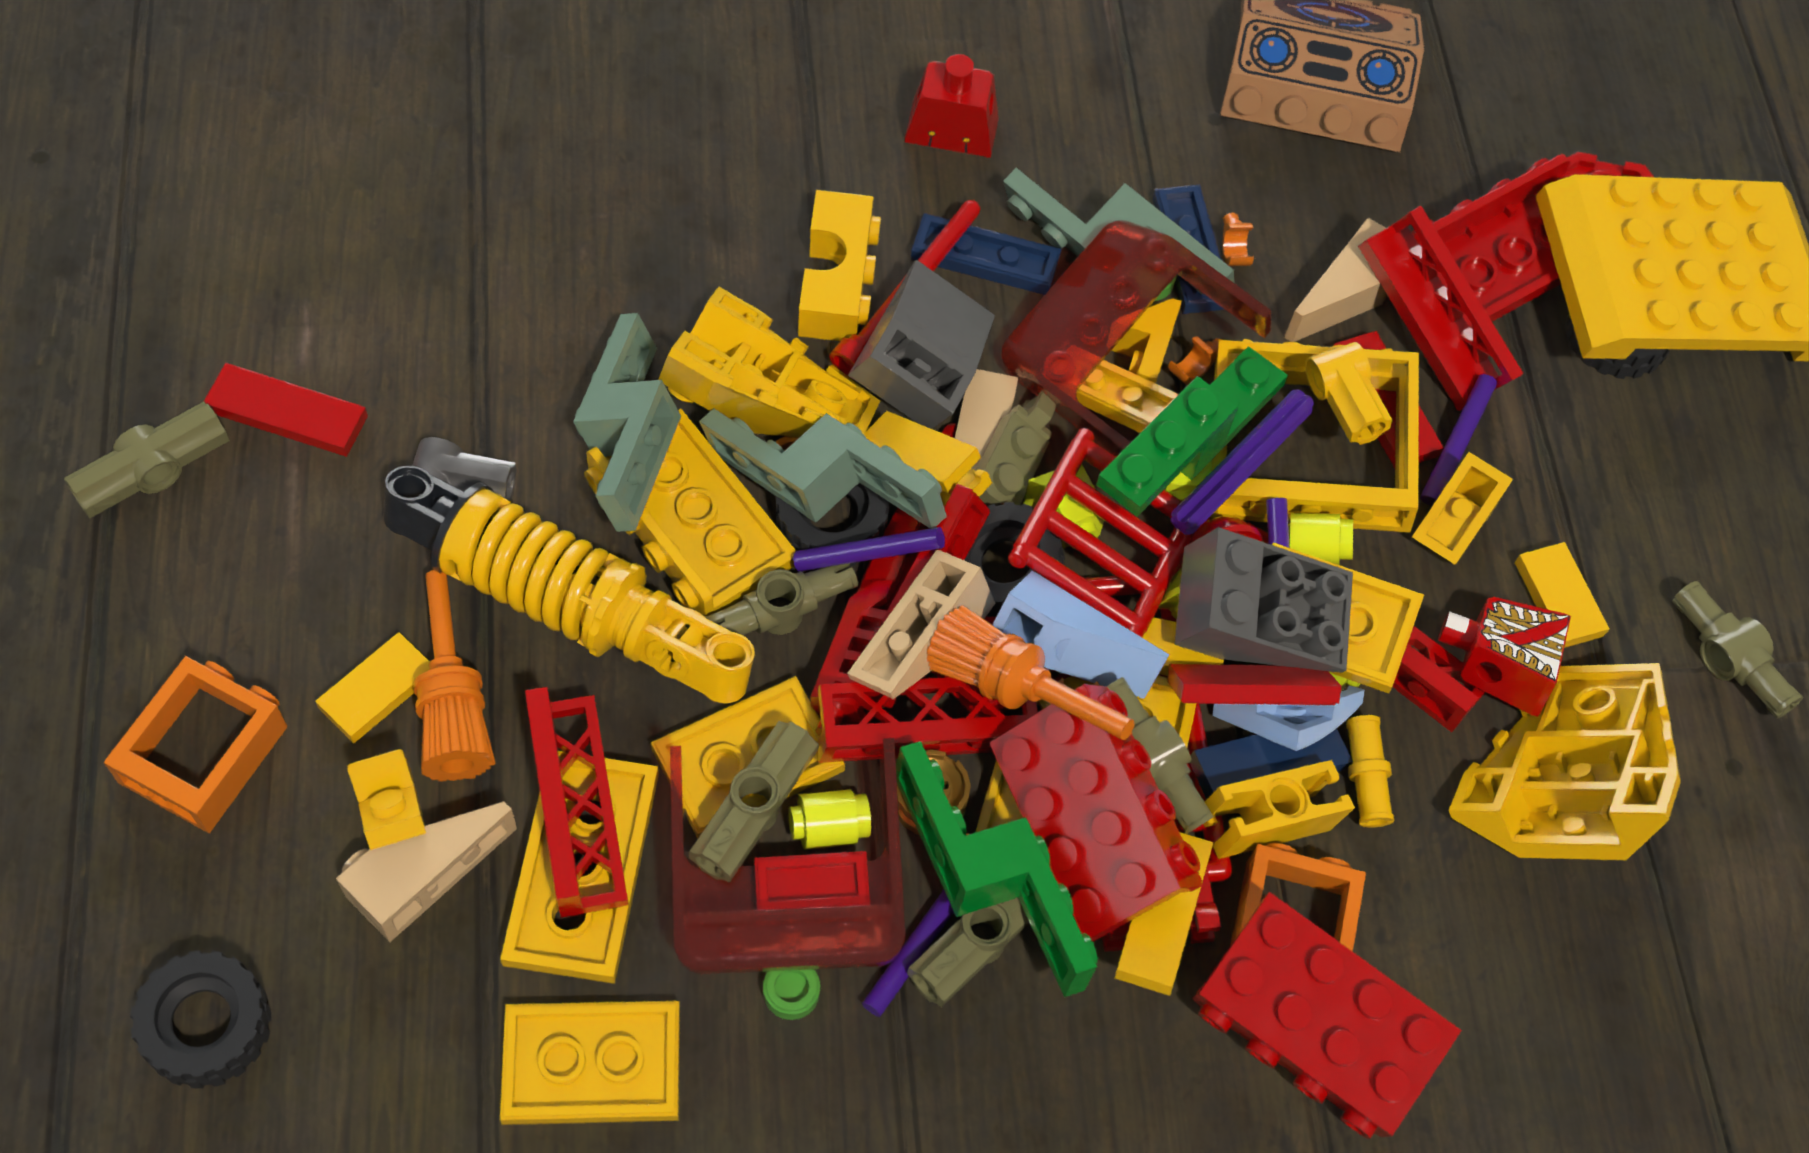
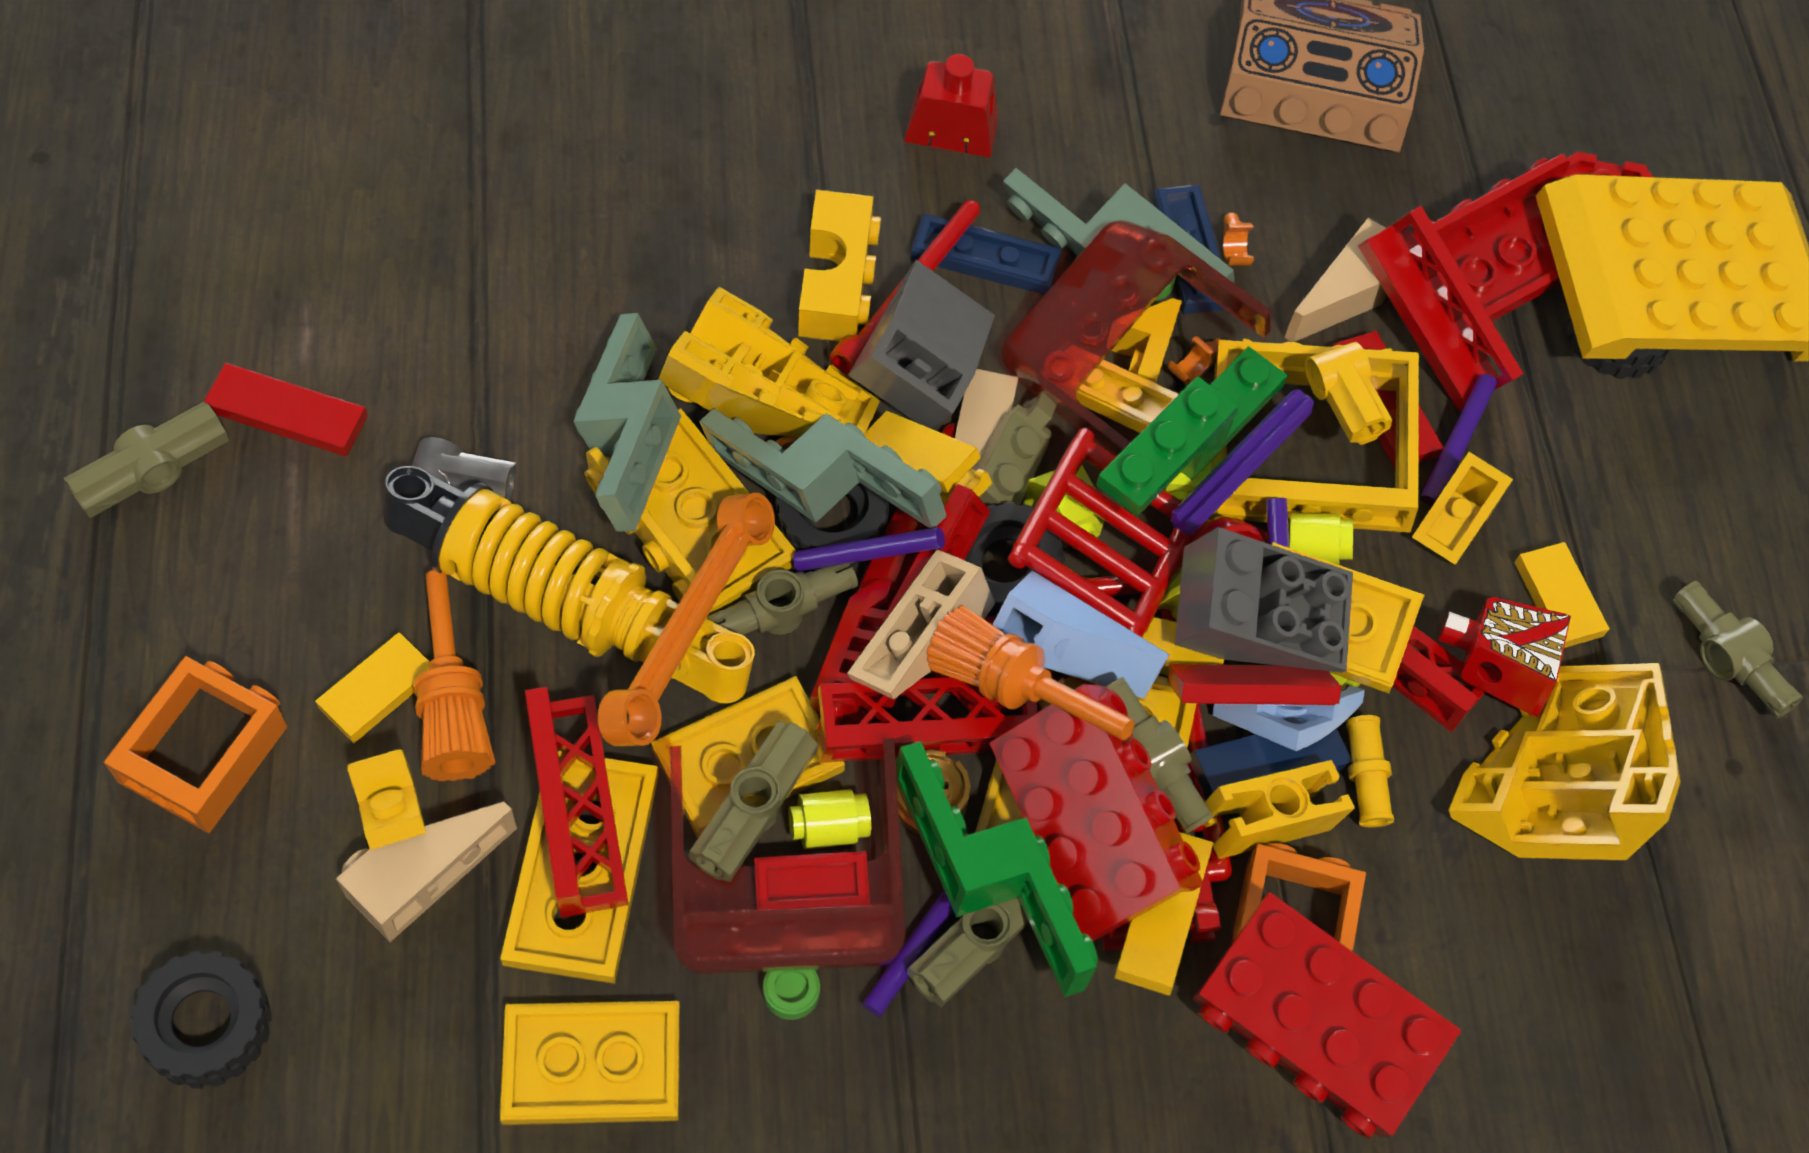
none -> orange piece [598,493,775,746]

